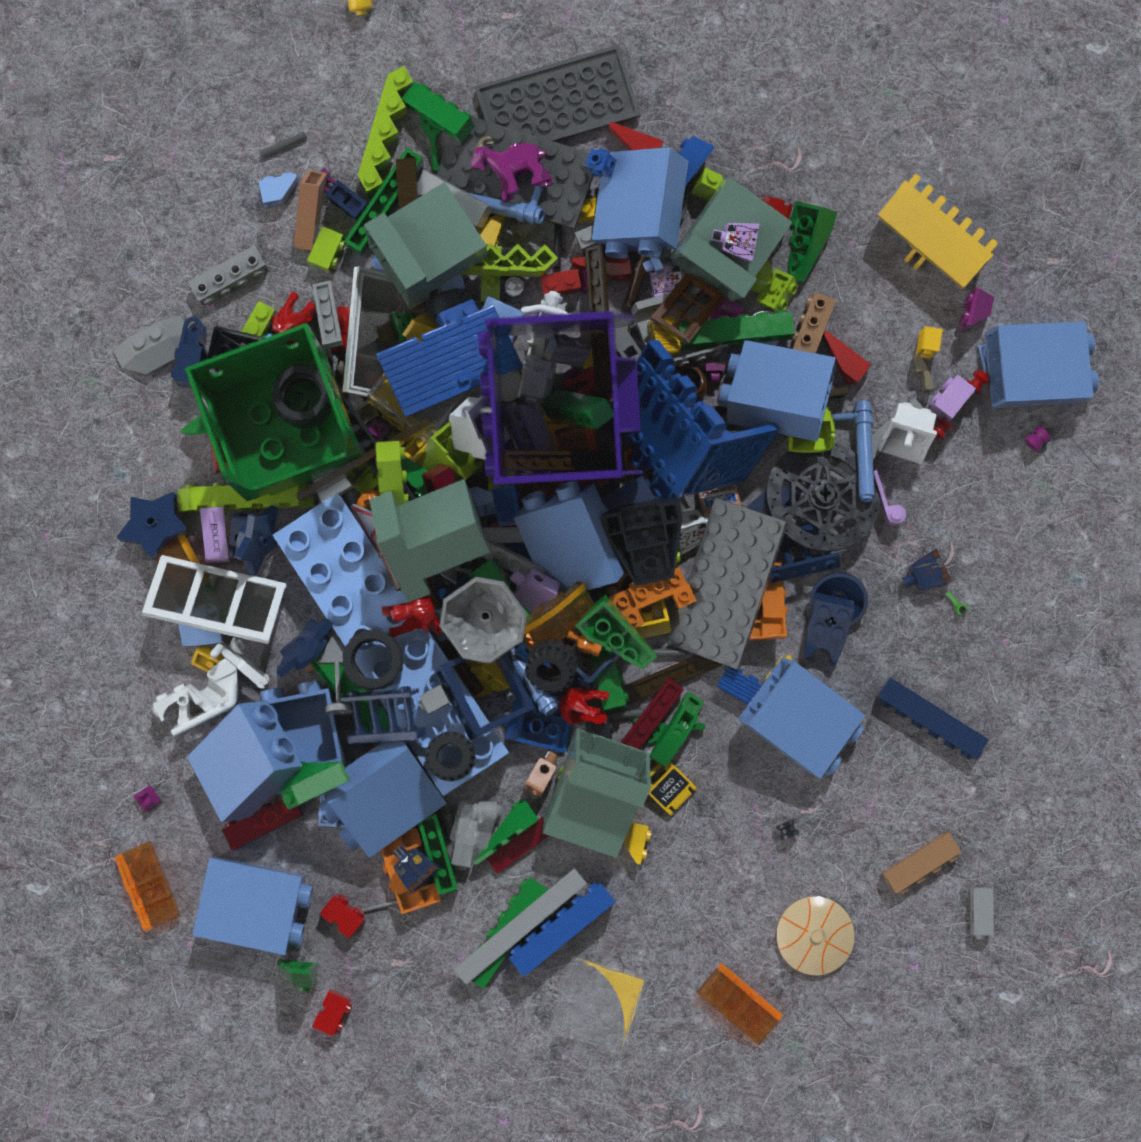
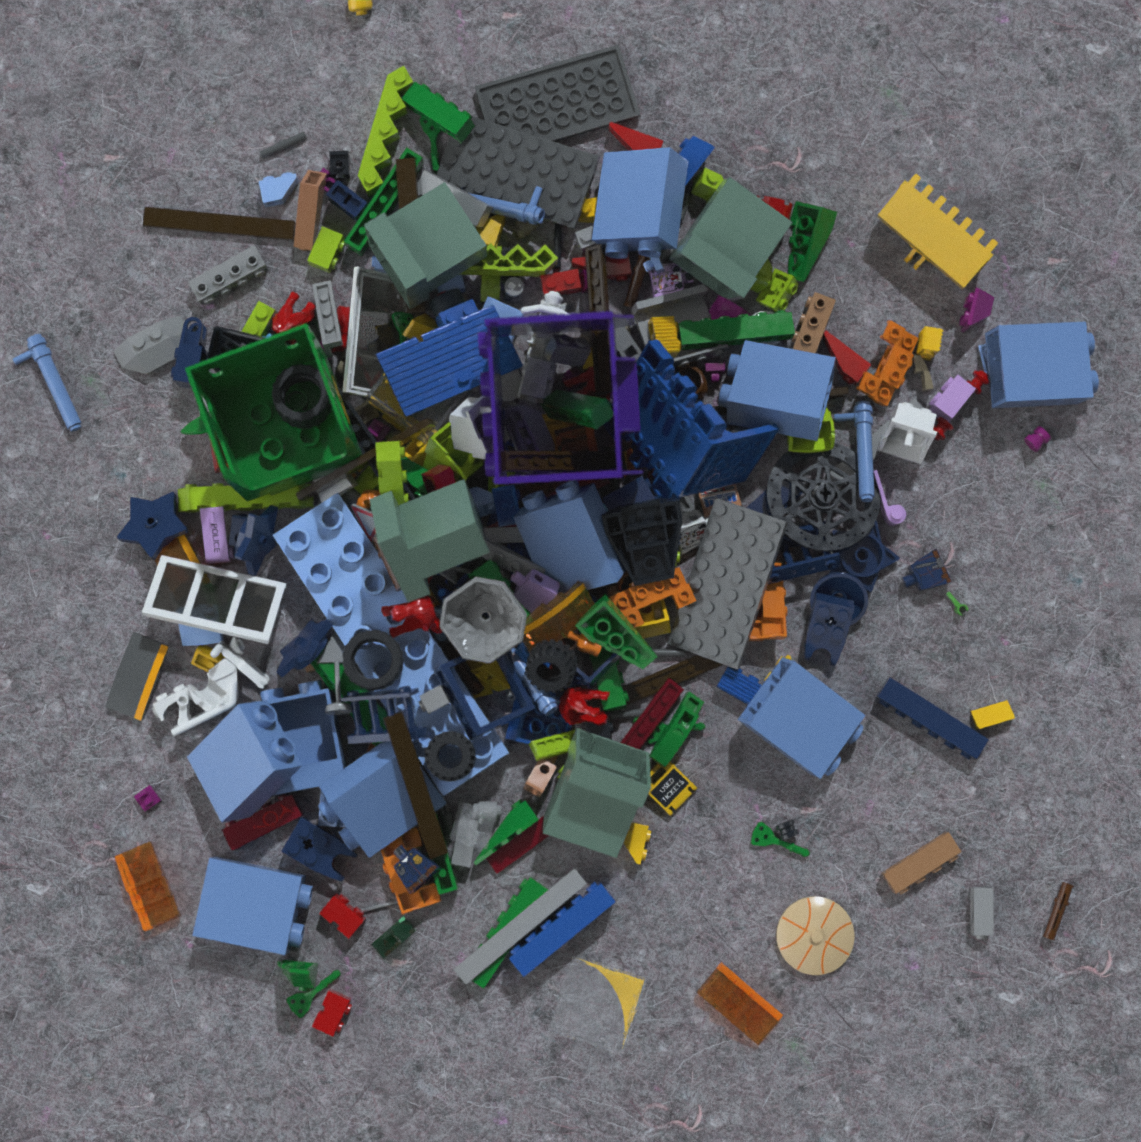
green wedge [280,761,350,810] -> none
magenta animal [471,136,554,203] -> none
blue brick [585,148,617,178] -> none
reddish brown piece [650,272,725,344] -> none
lavender torso [711,223,759,262] -> none
none -> medium blue cylinder [13,334,82,432]
none -> dark grey slope [105,632,170,721]
none -> dark brown tile [142,207,296,241]
none -> dark blue brick [281,817,358,882]
none -> green piece [286,970,341,1018]
none -> black brick [329,151,350,181]
none -> clear green slope [371,916,416,959]
none -> dark brown tile [383,711,448,859]
none -> lime plate [529,728,581,761]
none -> green piece [750,822,810,857]
none -> dark blue plate [829,521,900,593]
none -> orange bracket [856,320,919,407]
none -> yellow slope [970,700,1015,730]
none -> reddish brown pin [1043,882,1074,941]

